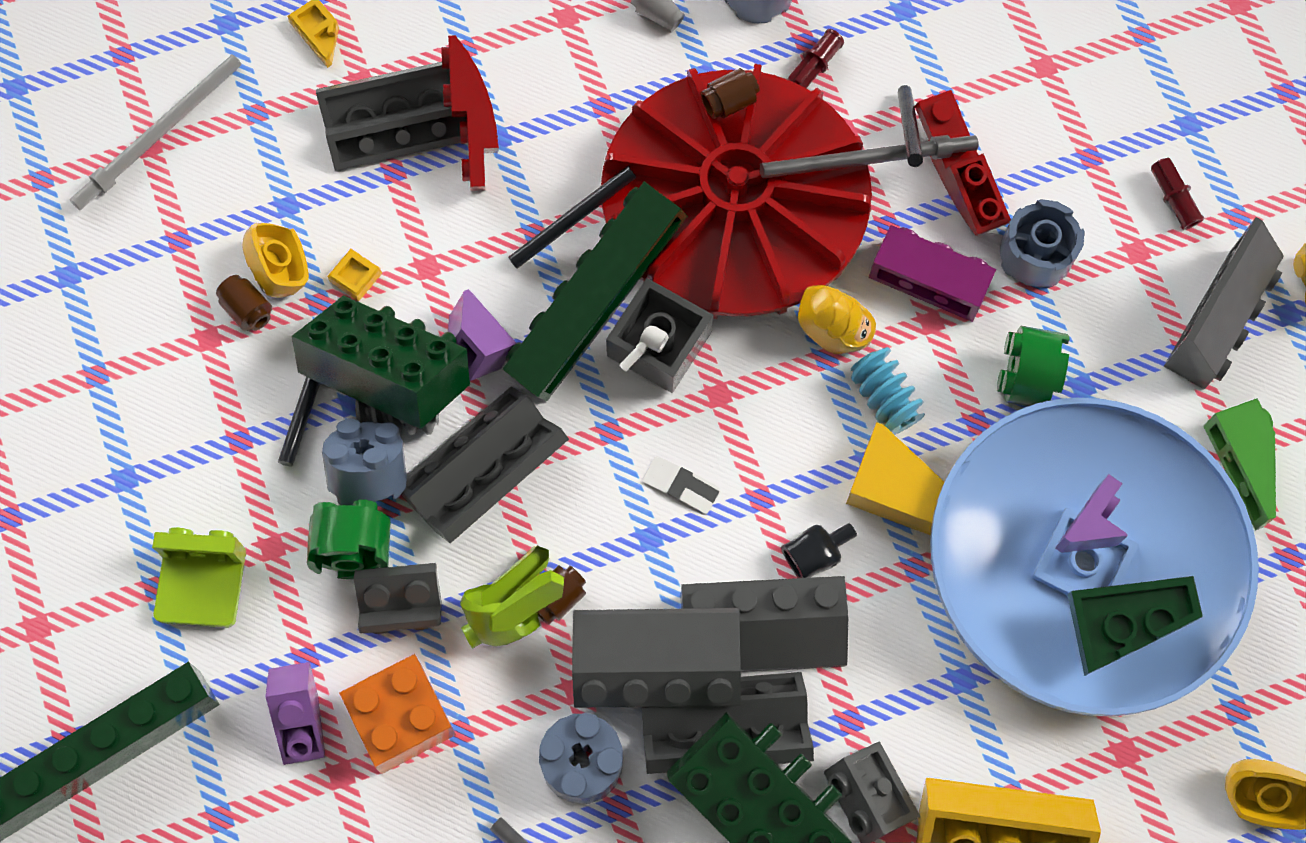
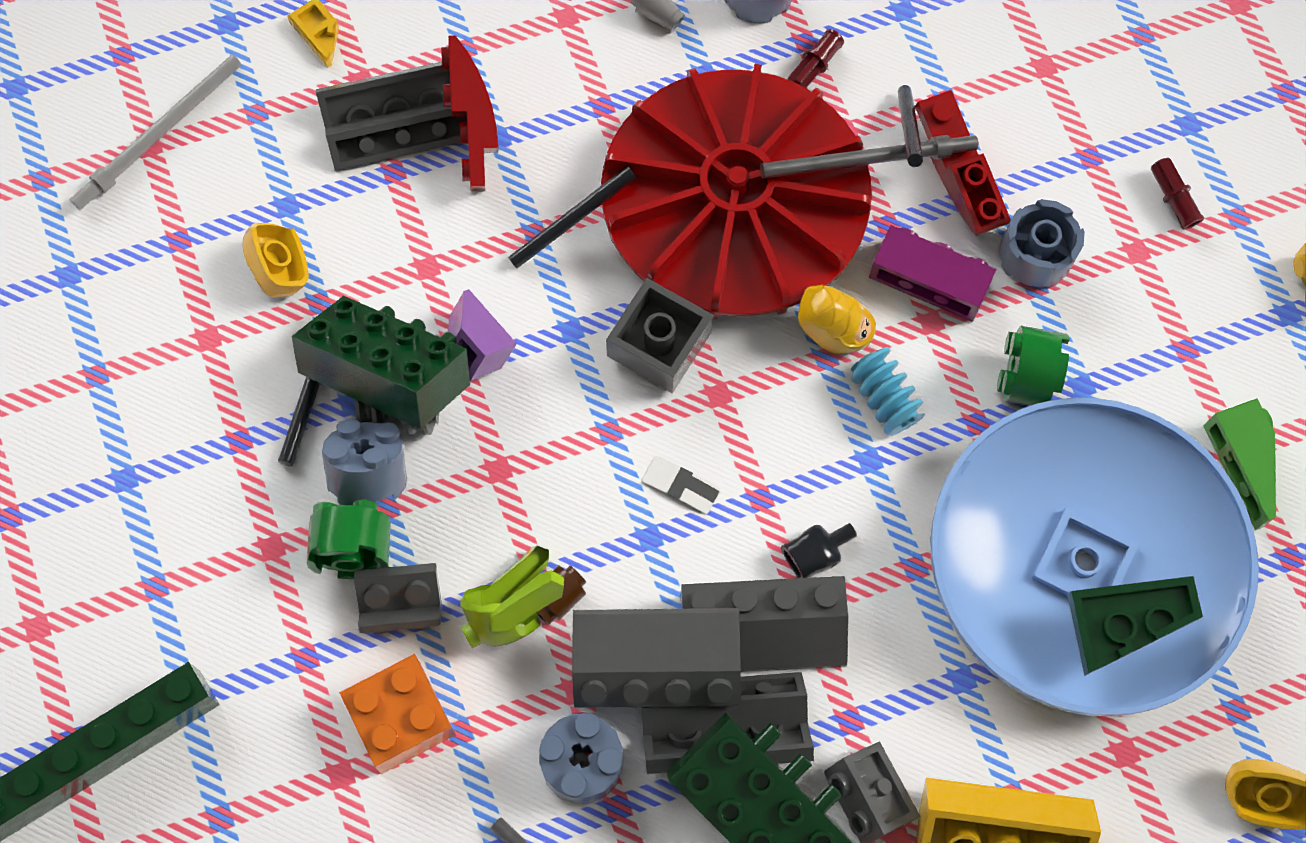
lime bracket [152,527,246,628] -> none
reddish brown brick [216,275,272,331] -> none
medium lavender slope [265,662,325,765] -> none
yellow tile [327,248,382,301] -> none
dark grey slope [401,386,569,544] -> none
dark green brick [502,181,688,401] -> none
white hand [619,326,669,372] -> none
reddish brown brick [700,68,760,119] -> none
yellow slope [846,422,944,536] -> none
medium lavender slope [1055,474,1128,553] -> none
dark grey slope [1164,217,1284,389] -> none

